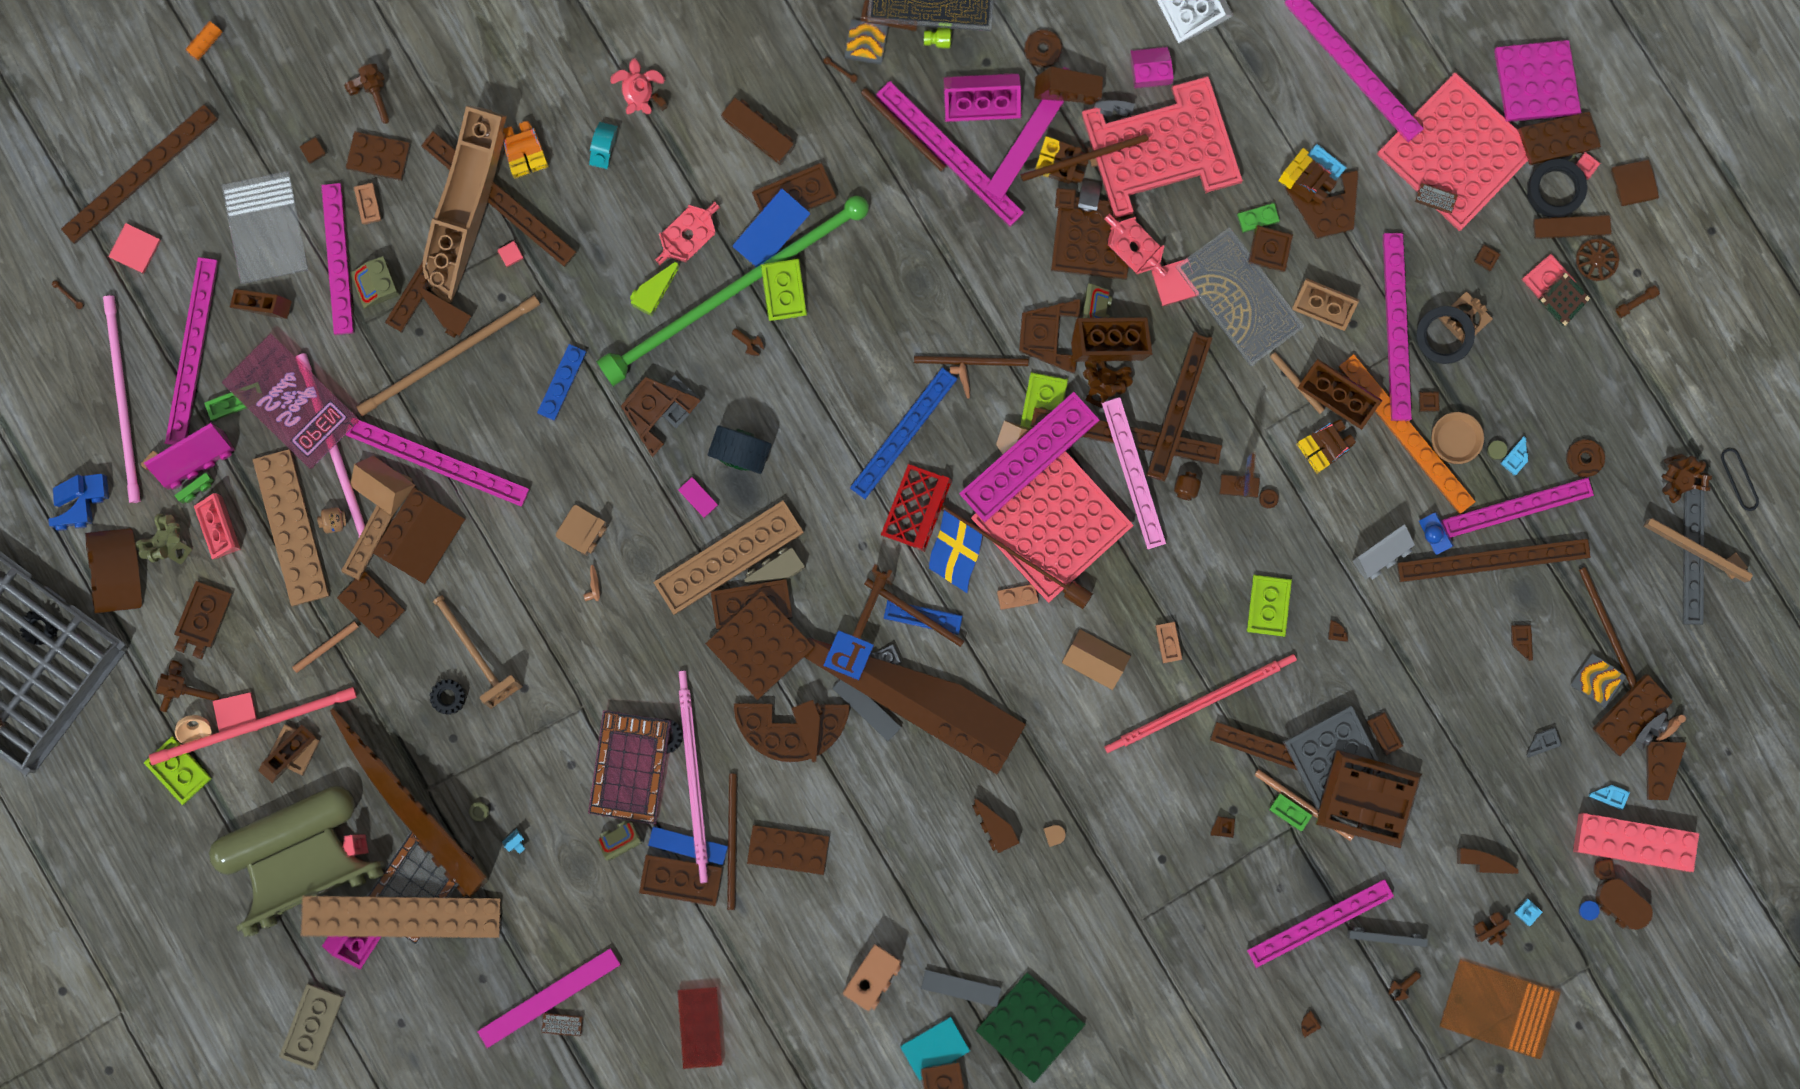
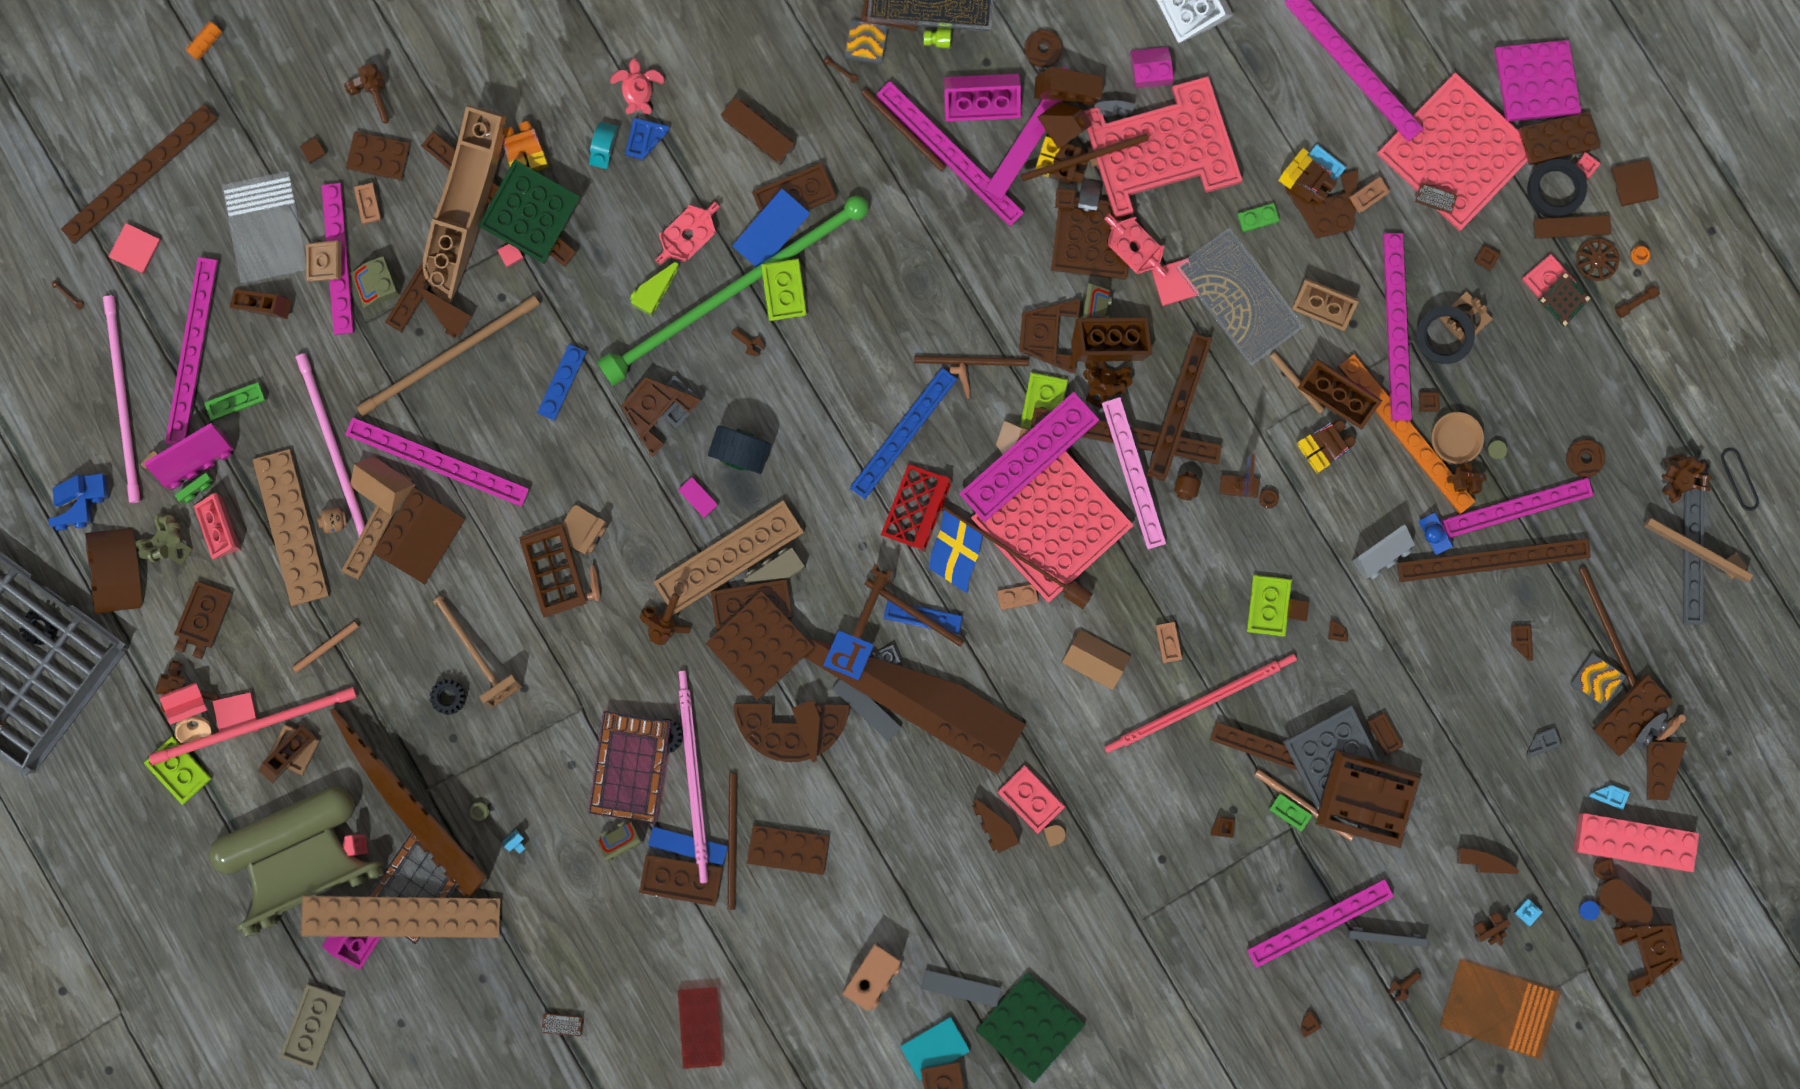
clear pink piece [221,334,360,469] -> none
reddish brown plate [337,571,405,638] -> none
dark pink tile [477,948,621,1048] -> none
reddish brown tile [651,93,667,112] -> none
reddish brown tile [1248,225,1293,272] -> none
medium azure tile [1500,437,1528,476] -> none
none -> coral panel [159,683,207,725]
none -> medium nougat tile [306,241,341,282]
none -> dark green plate [478,159,581,264]
none -> reddish brown piece [519,523,587,618]
none -> blue wing [625,118,669,160]
none -> reddish brown piece [639,593,690,645]
none -> coral tile [997,765,1065,834]
none -> reddish brown slope [1037,102,1092,149]
none -> reddish brown tile [1287,599,1309,621]
none -> nougat plate [1349,176,1390,213]
none -> reddish brown hips [1447,462,1487,495]
none -> reddish brown wing [1613,923,1683,997]
none -> orange plate [1631,246,1650,265]

